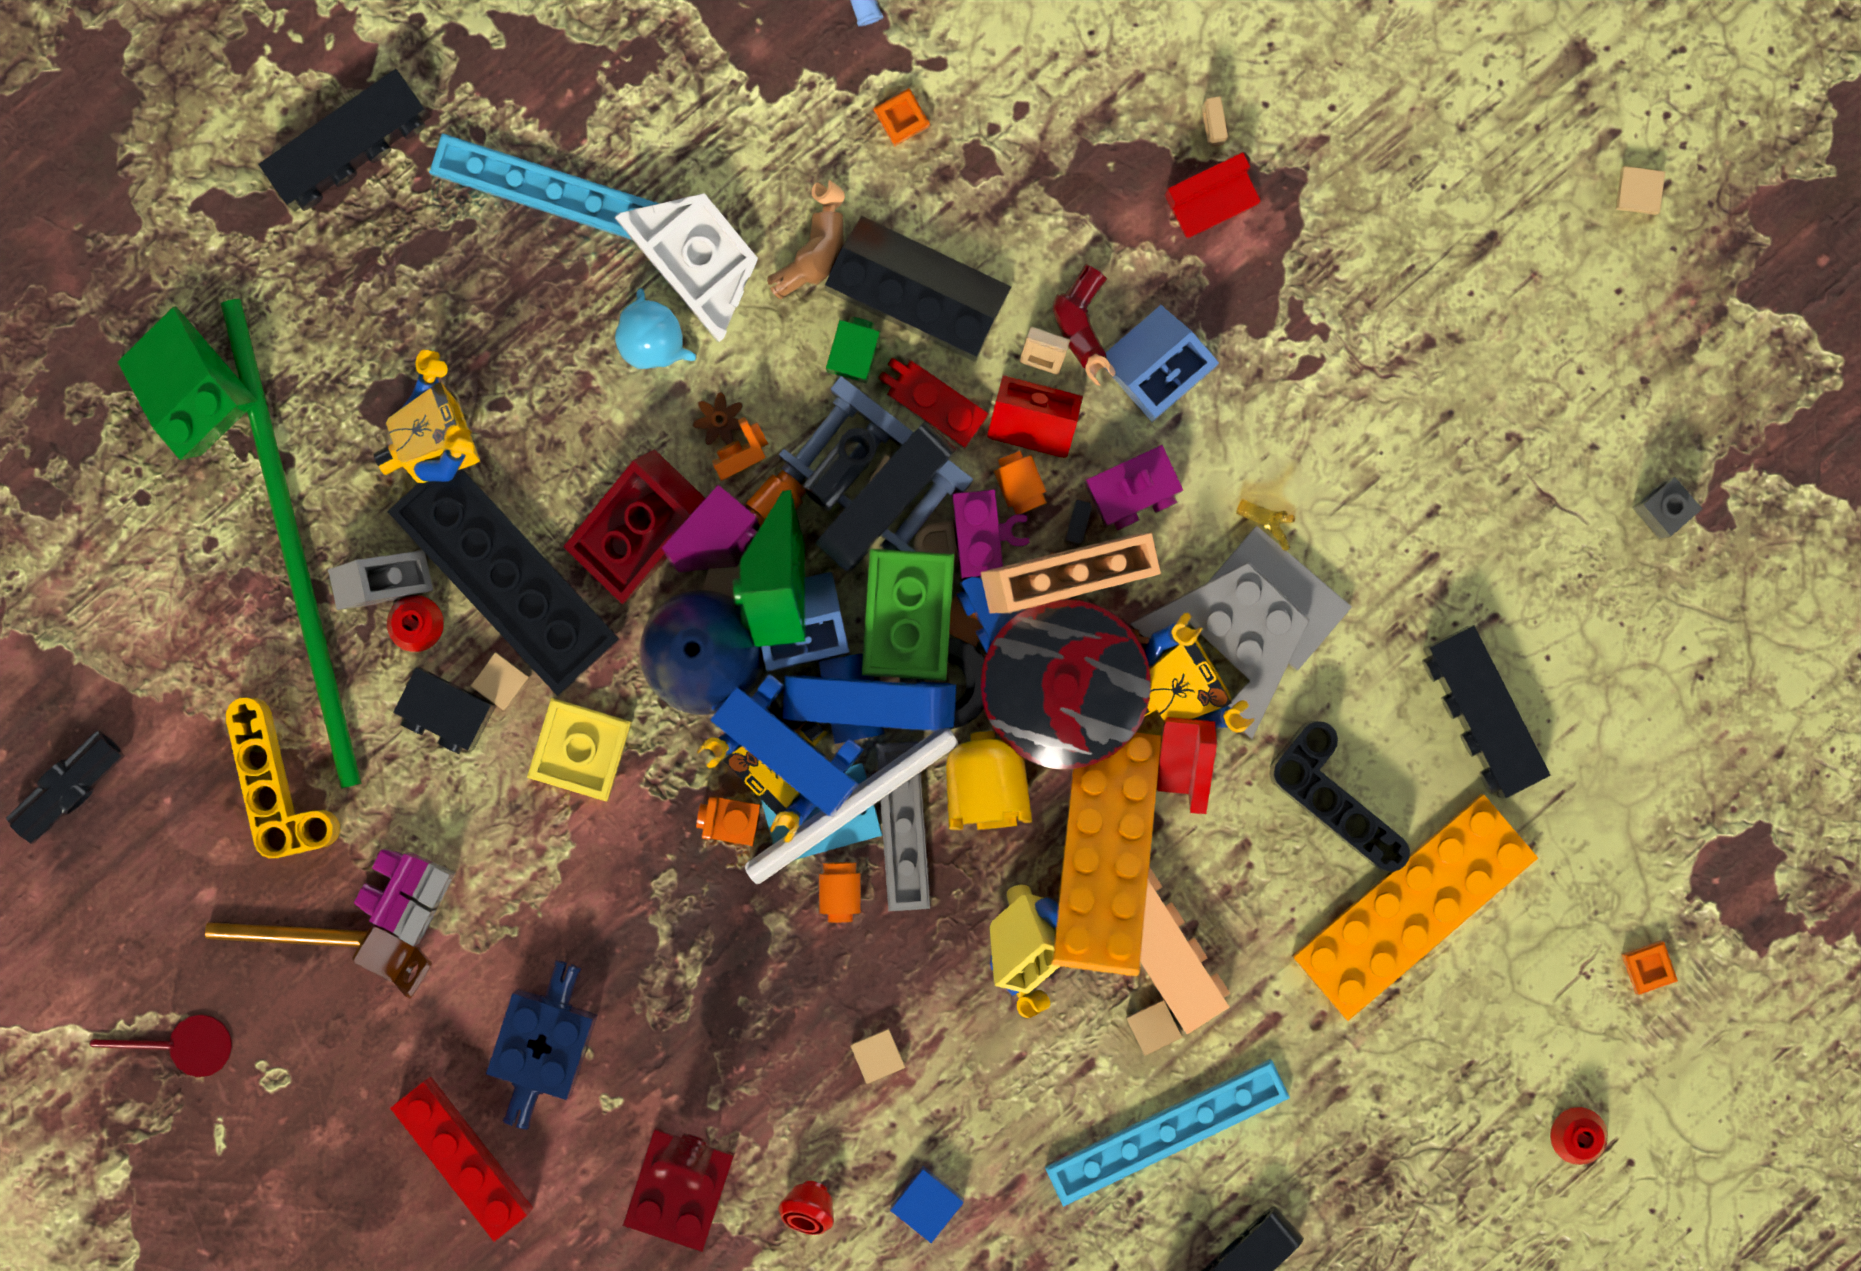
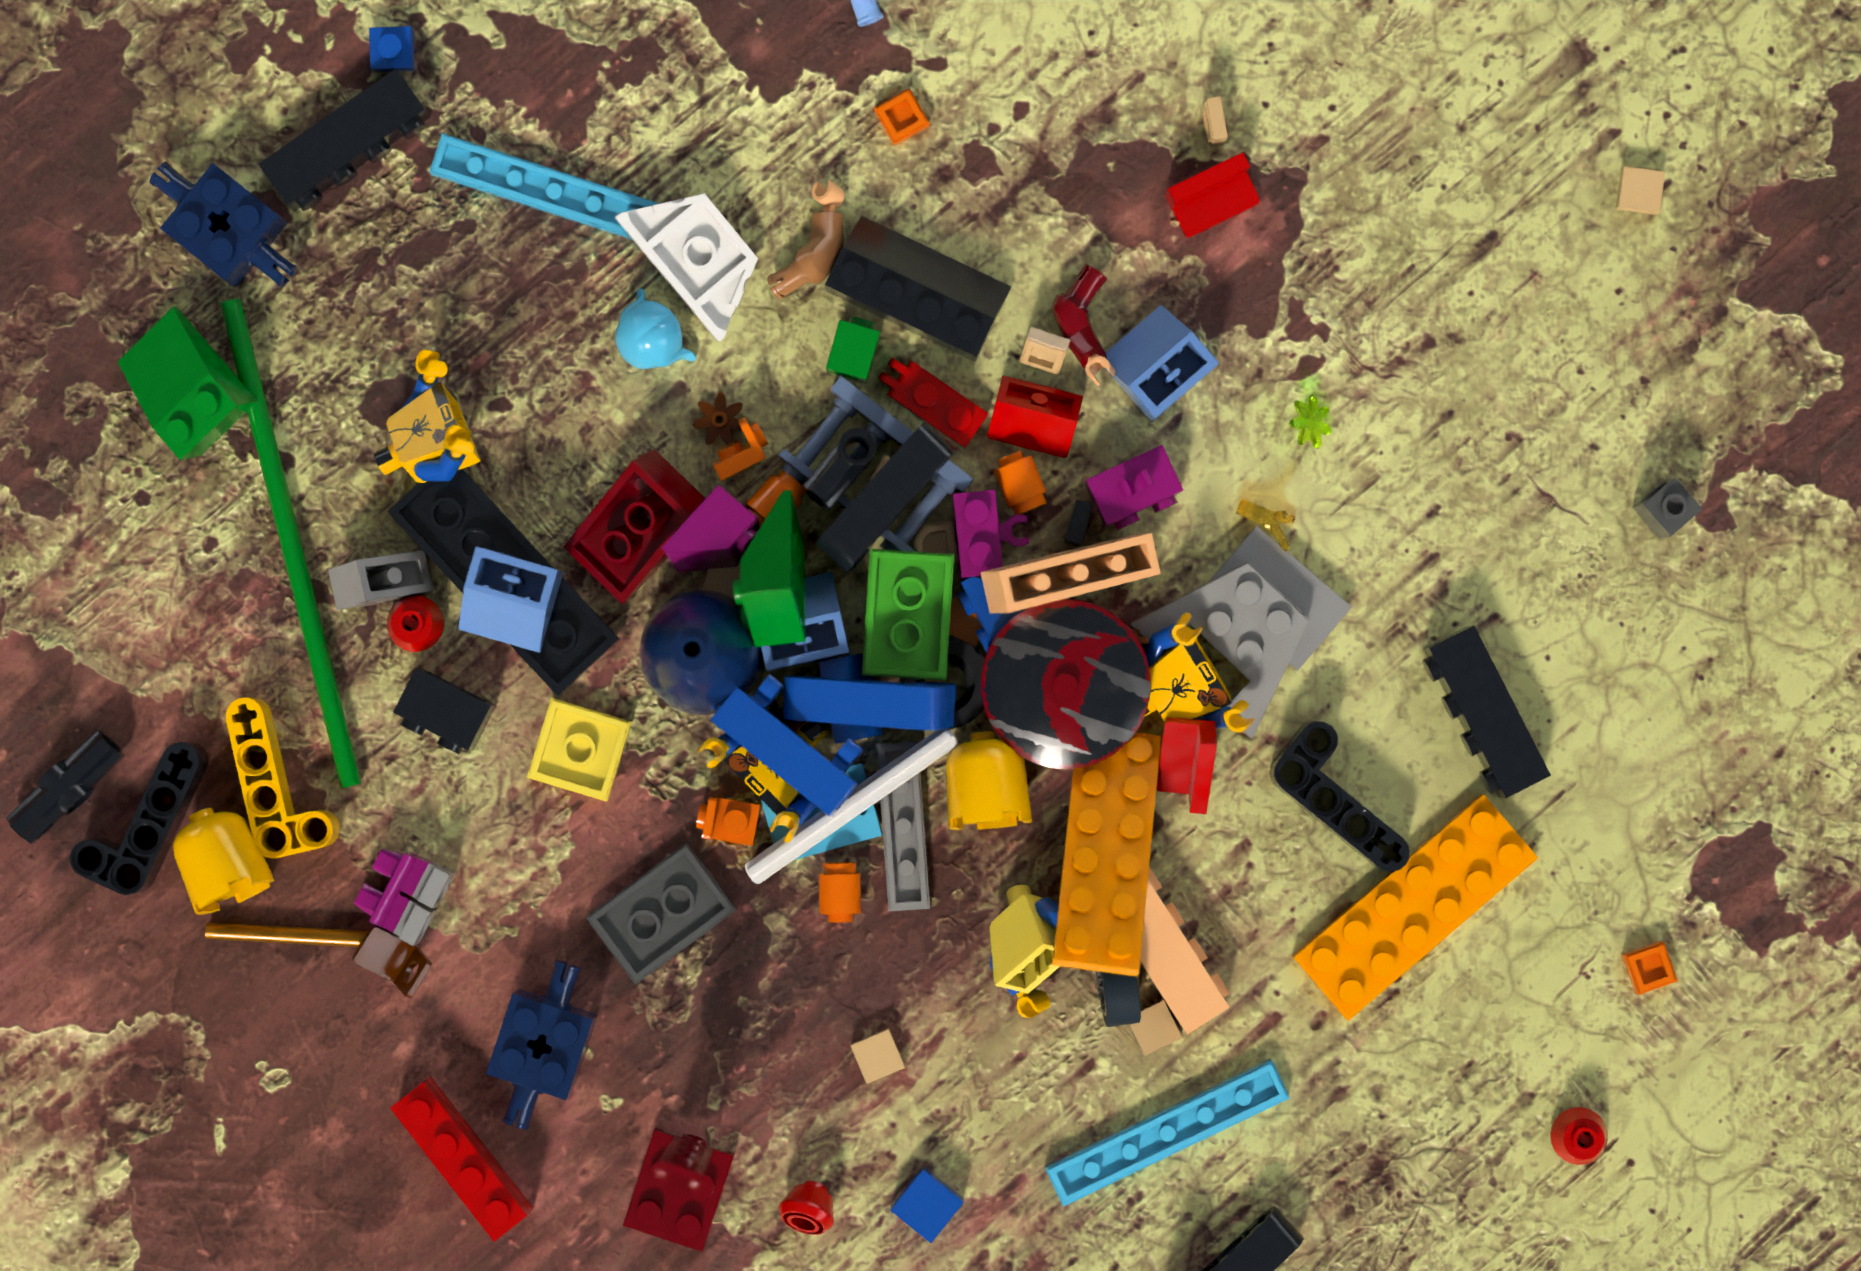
dark red piece [89,1014,232,1077] -> none
tan tile [471,652,531,711] -> none
none -> black beam [70,742,209,895]
none -> dark blue brick [149,162,297,288]
none -> yellow cylinder [173,808,274,915]
none -> blue plate [369,26,415,73]
none -> medium blue slope [458,547,564,653]
none -> dark grey tile [586,842,737,985]
none -> black wheel [1096,971,1141,1027]
none -> clear neon green plant [1289,394,1332,449]

